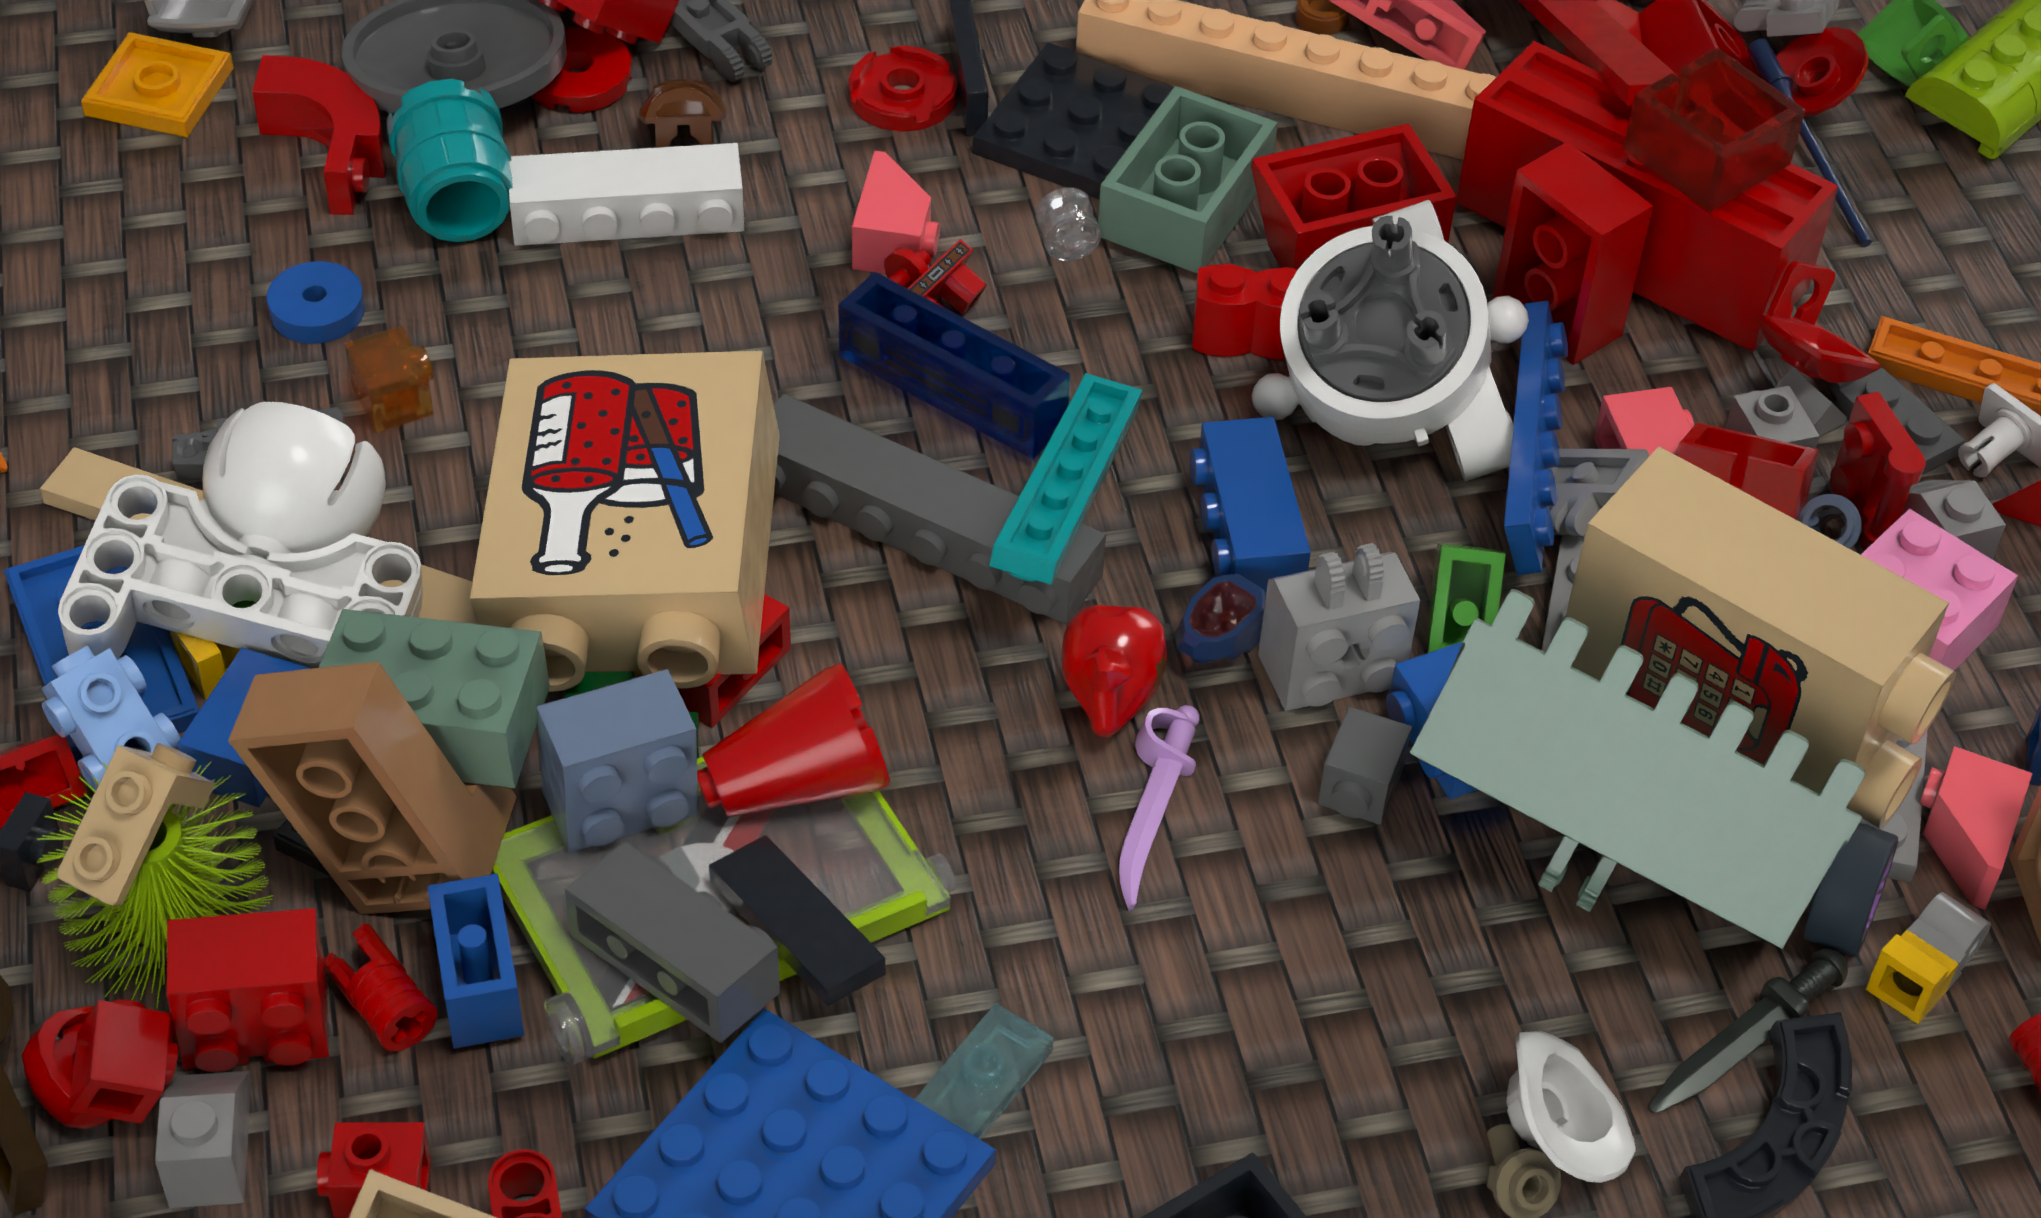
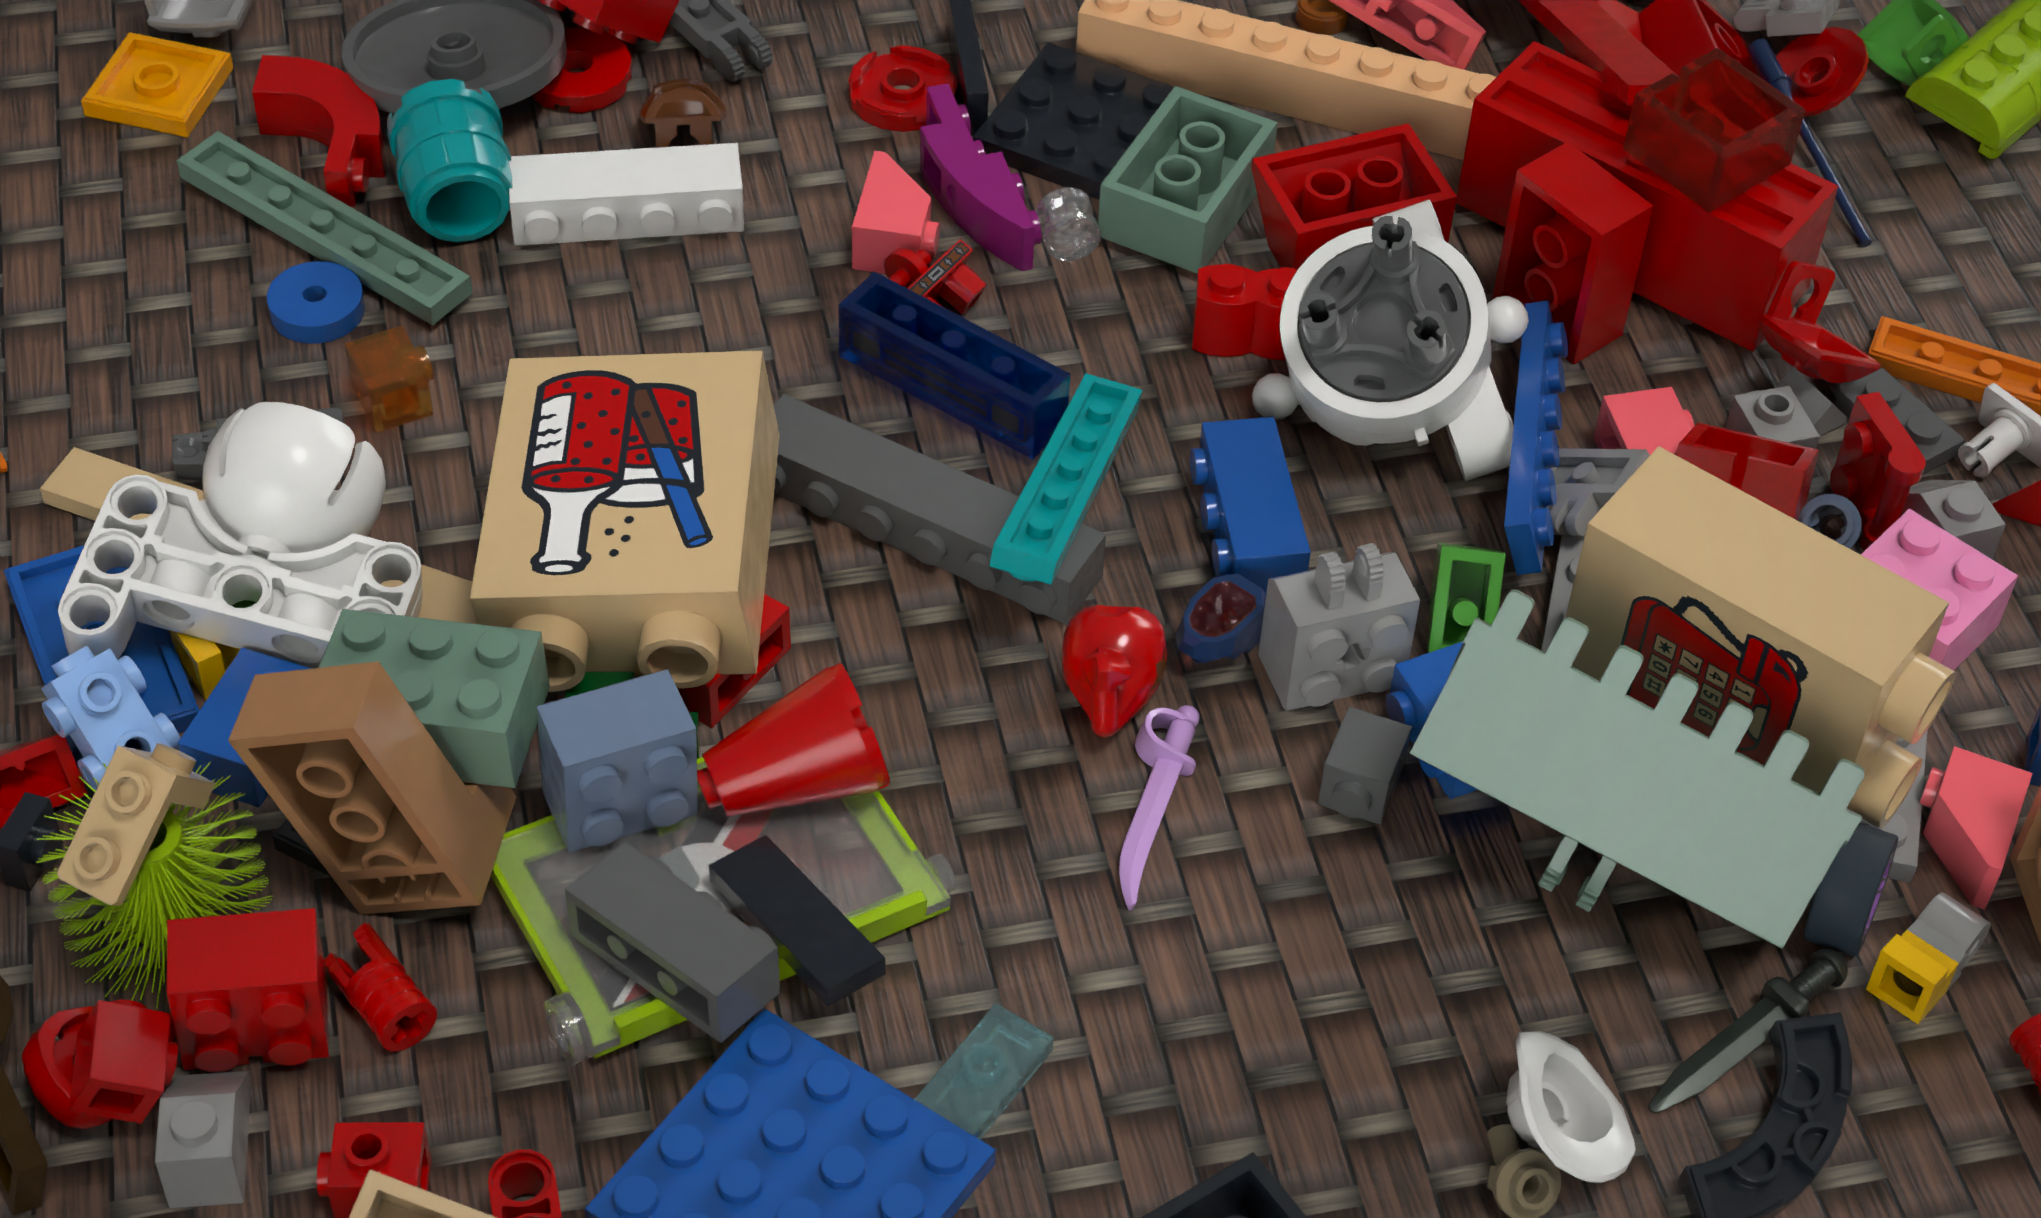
blue brick [427,874,524,1048] -> none
none -> sand green plate [177,131,473,325]
none -> magenta slope [920,84,1042,271]

